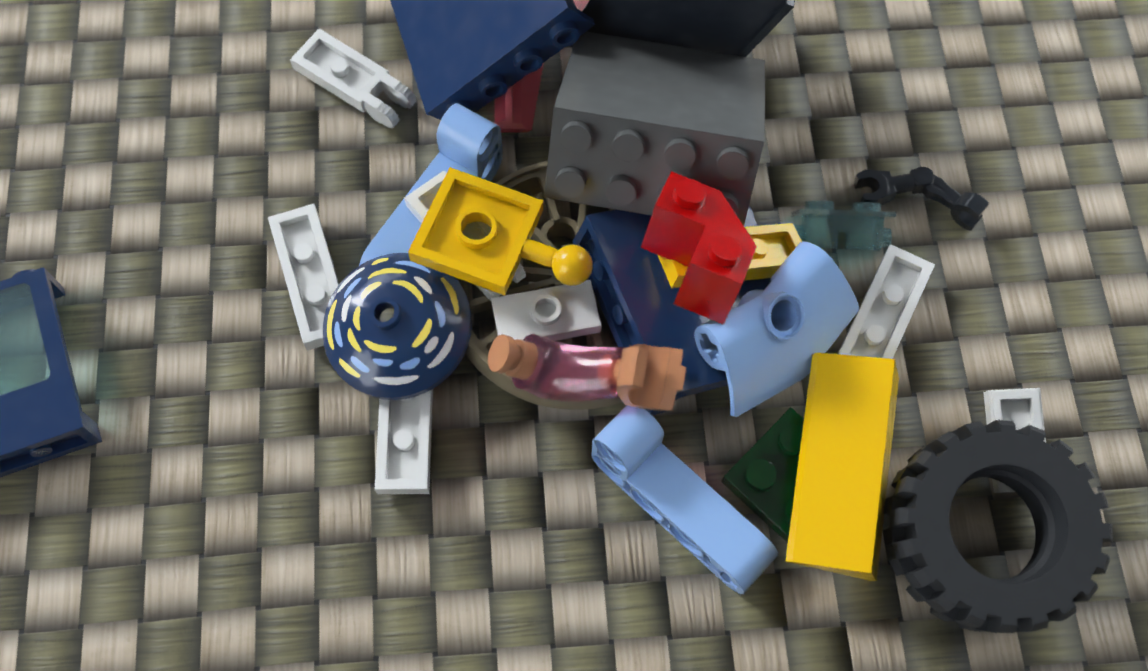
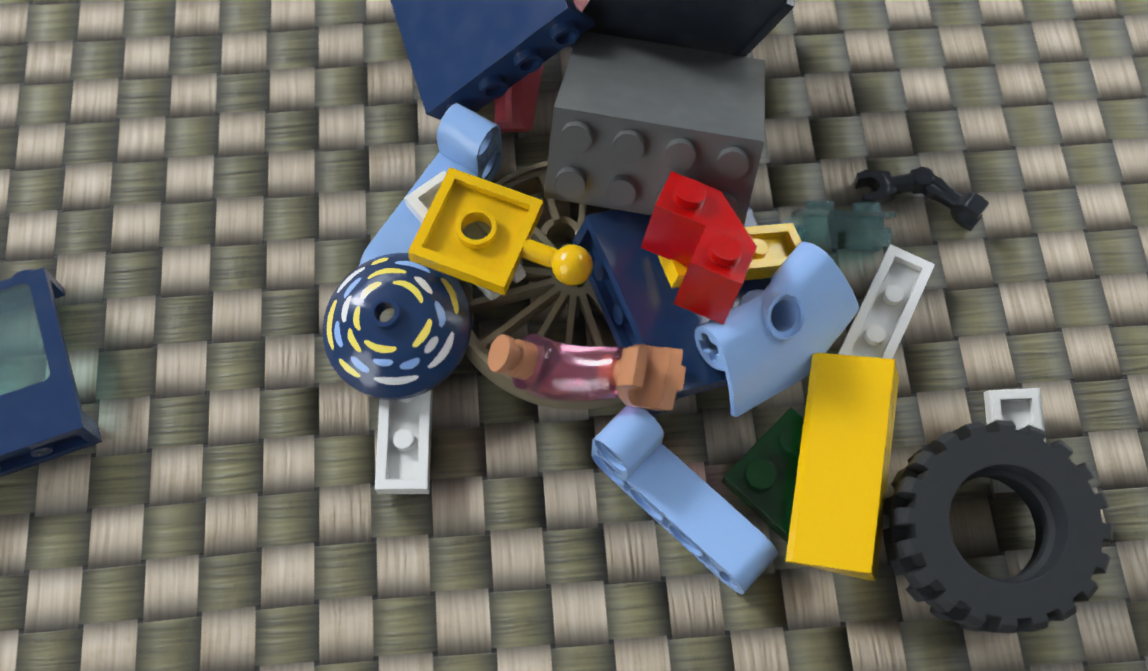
white plate [268,204,339,351] -> none
white hinge [290,29,417,129] -> none
white plate [491,280,601,345] -> none

